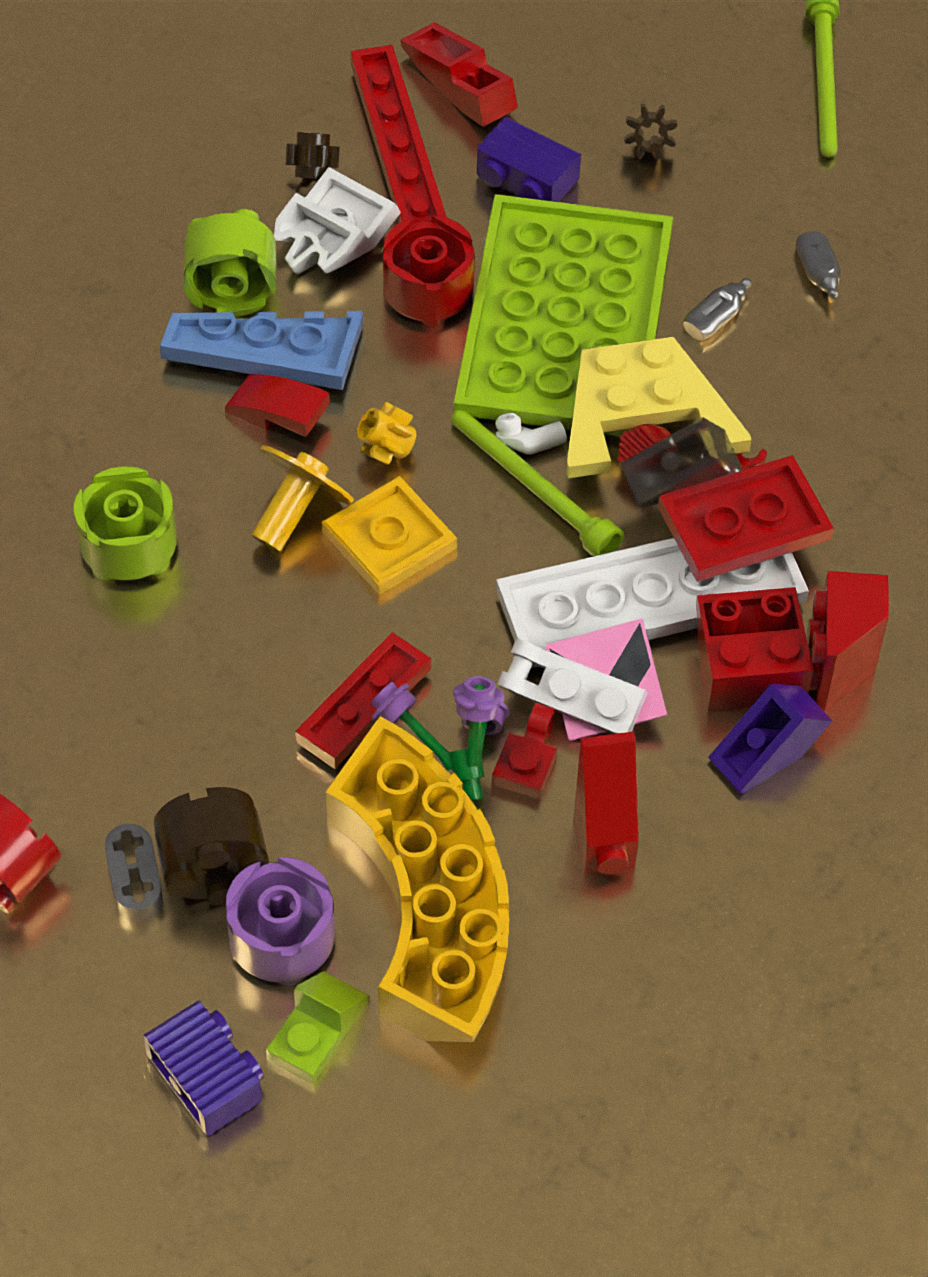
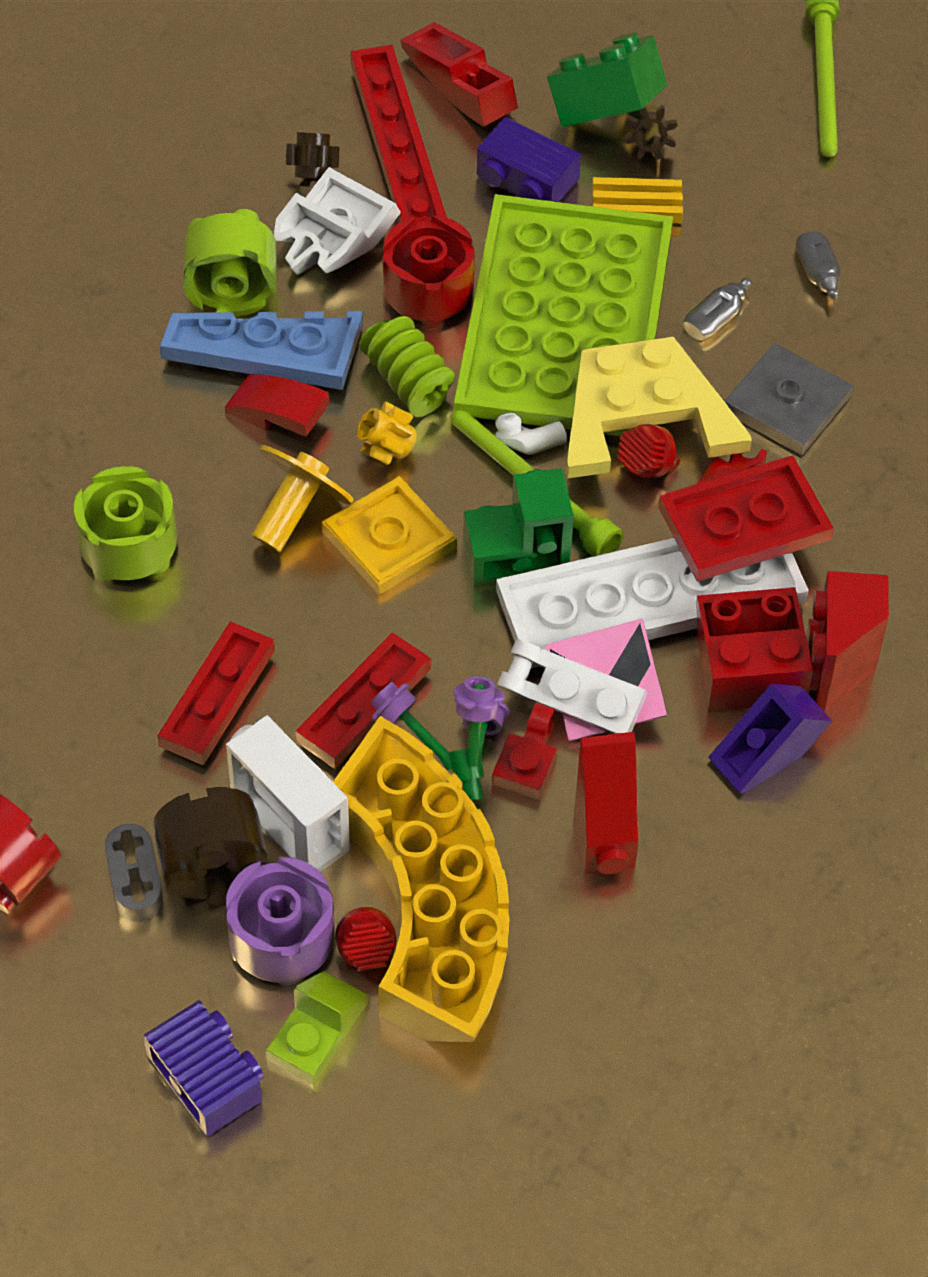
clear smoke slope [620,417,743,507] -> none
none -> red plate [157,621,275,765]
none -> white window [226,715,350,872]
none -> red piece [335,907,397,971]
none -> lime piece [359,316,455,417]
none -> green brick [463,468,574,586]
none -> green brick [547,32,668,127]
none -> yellow tile [592,177,683,224]
none -> flat silver plate [724,343,853,455]

